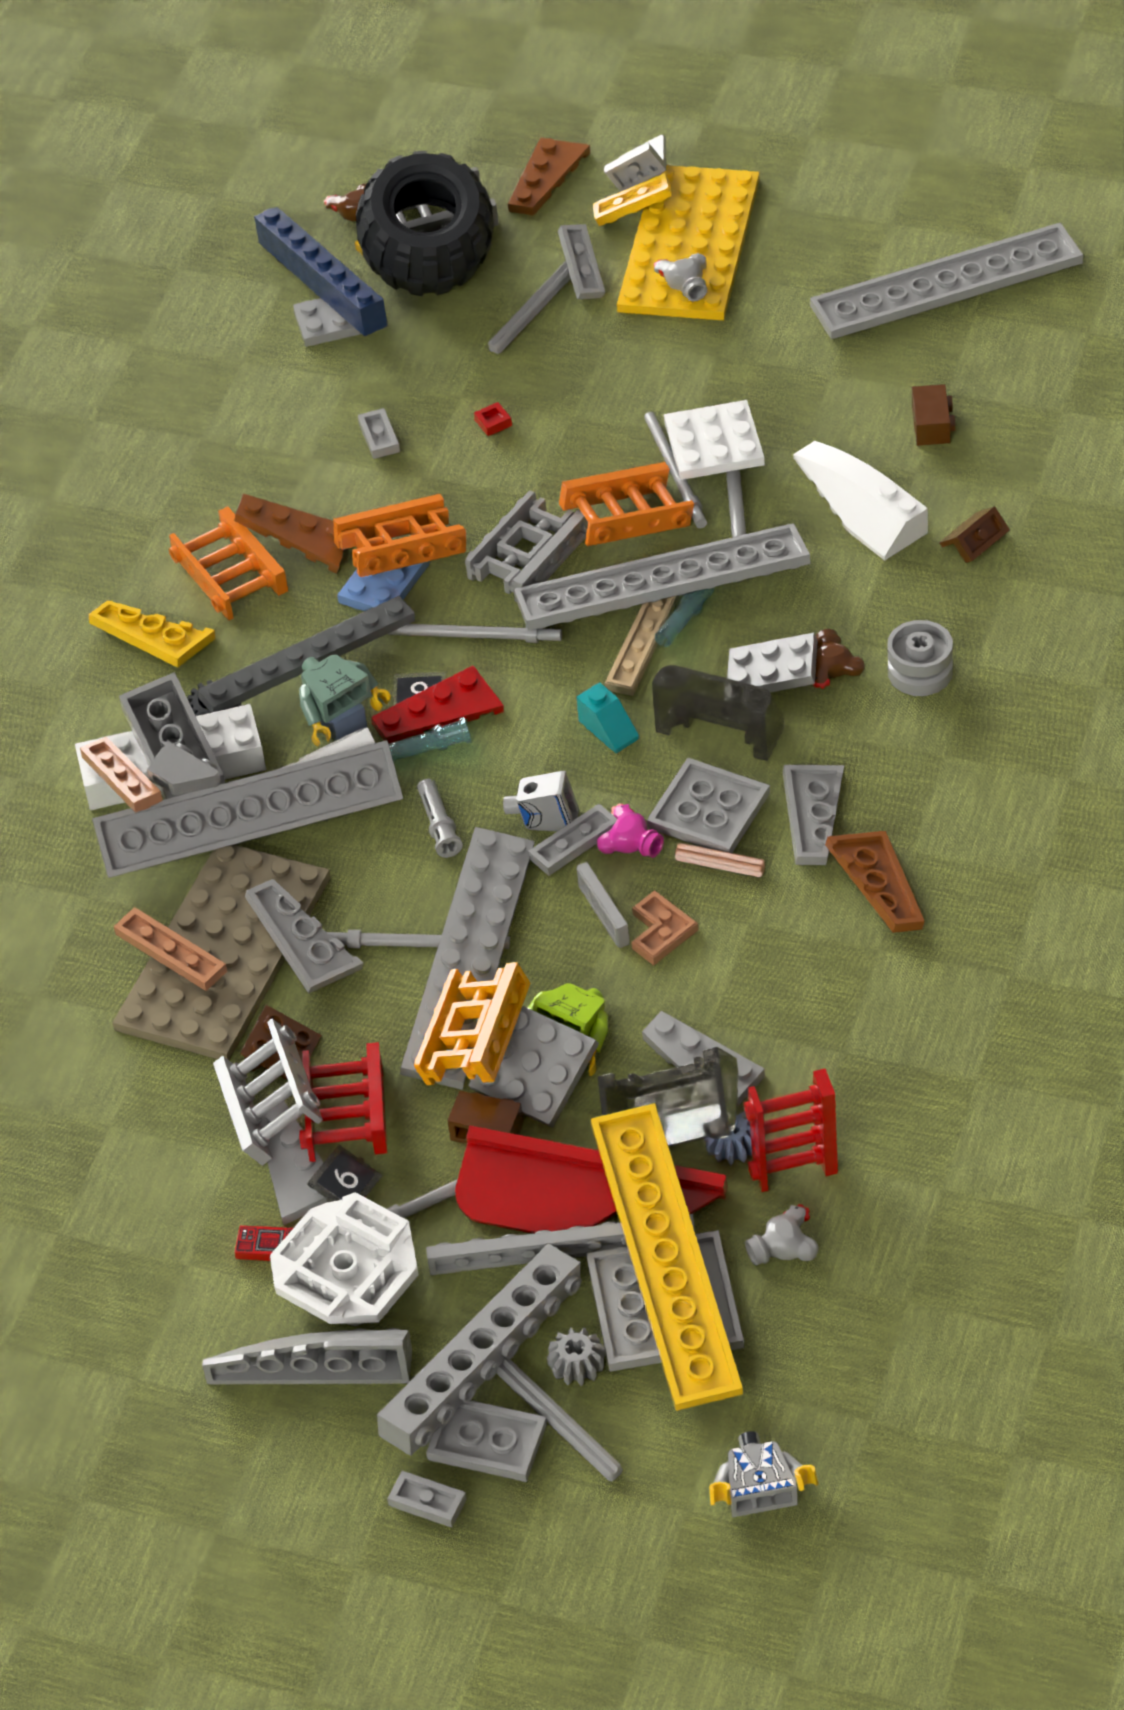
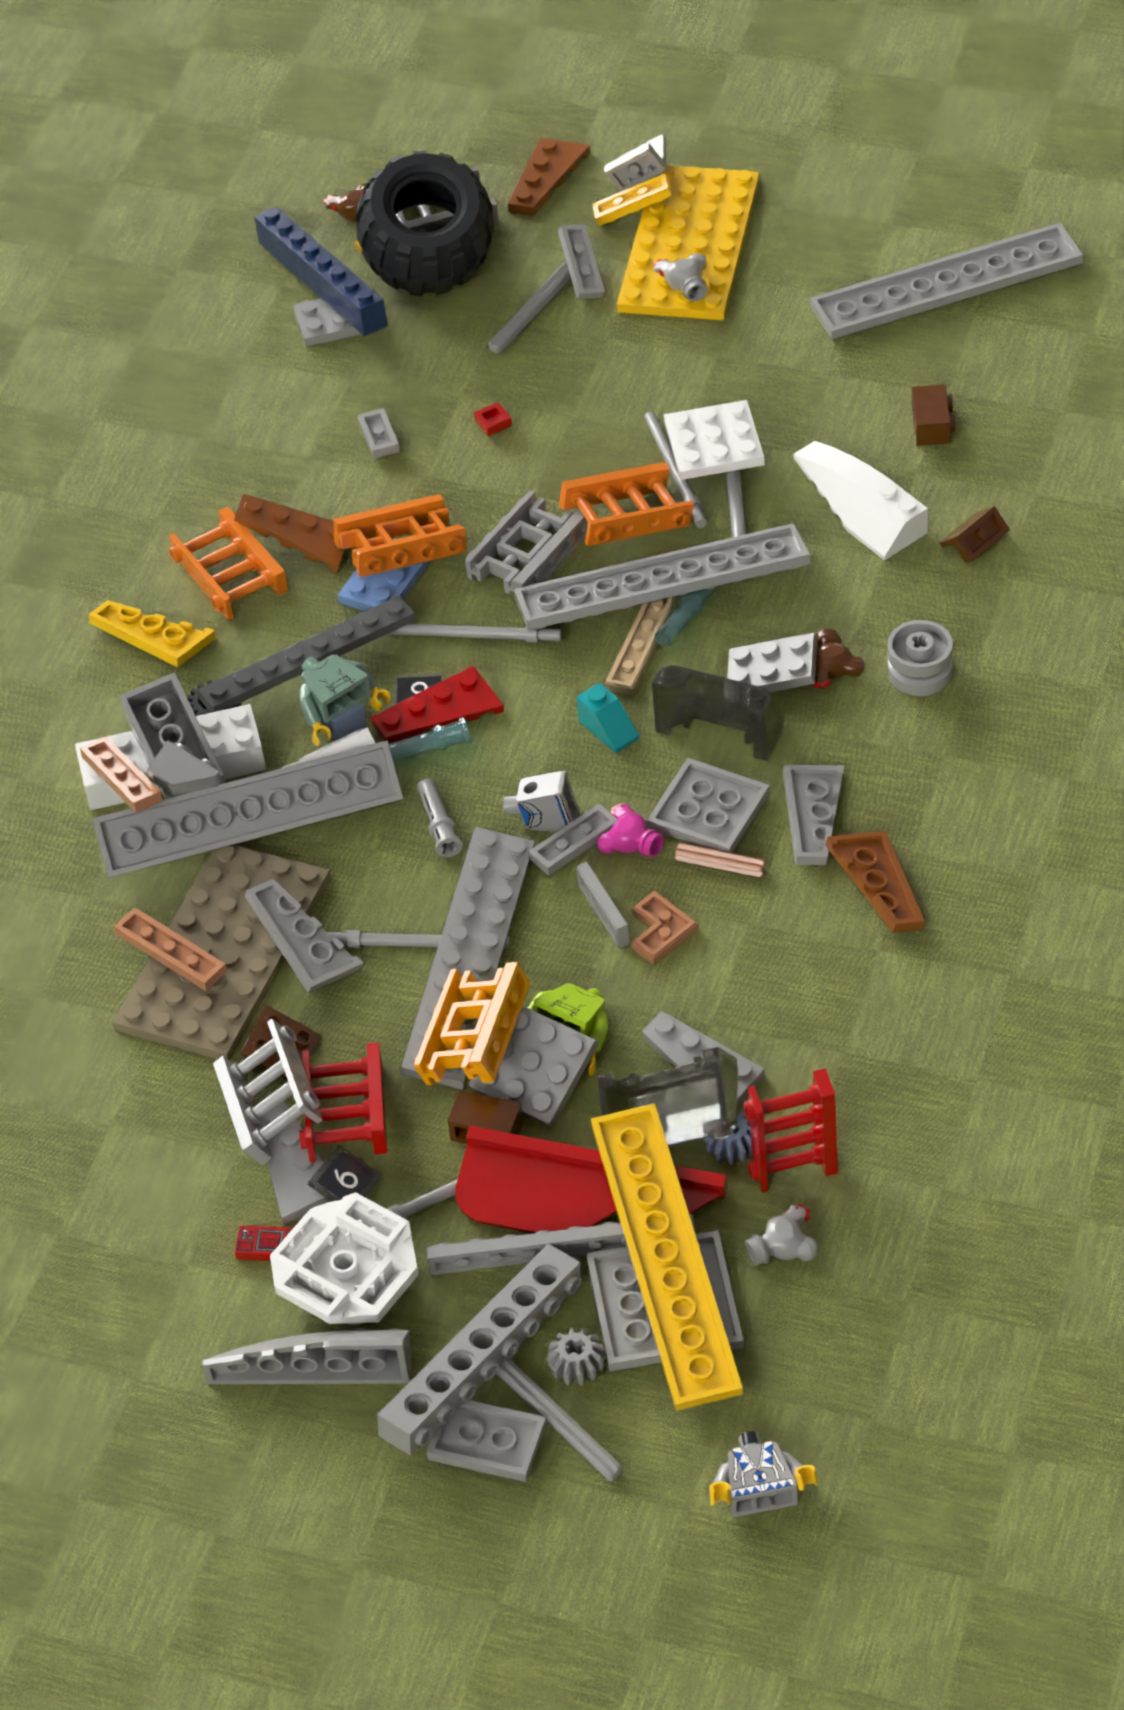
light grey plate [387,1471,467,1528] -> none

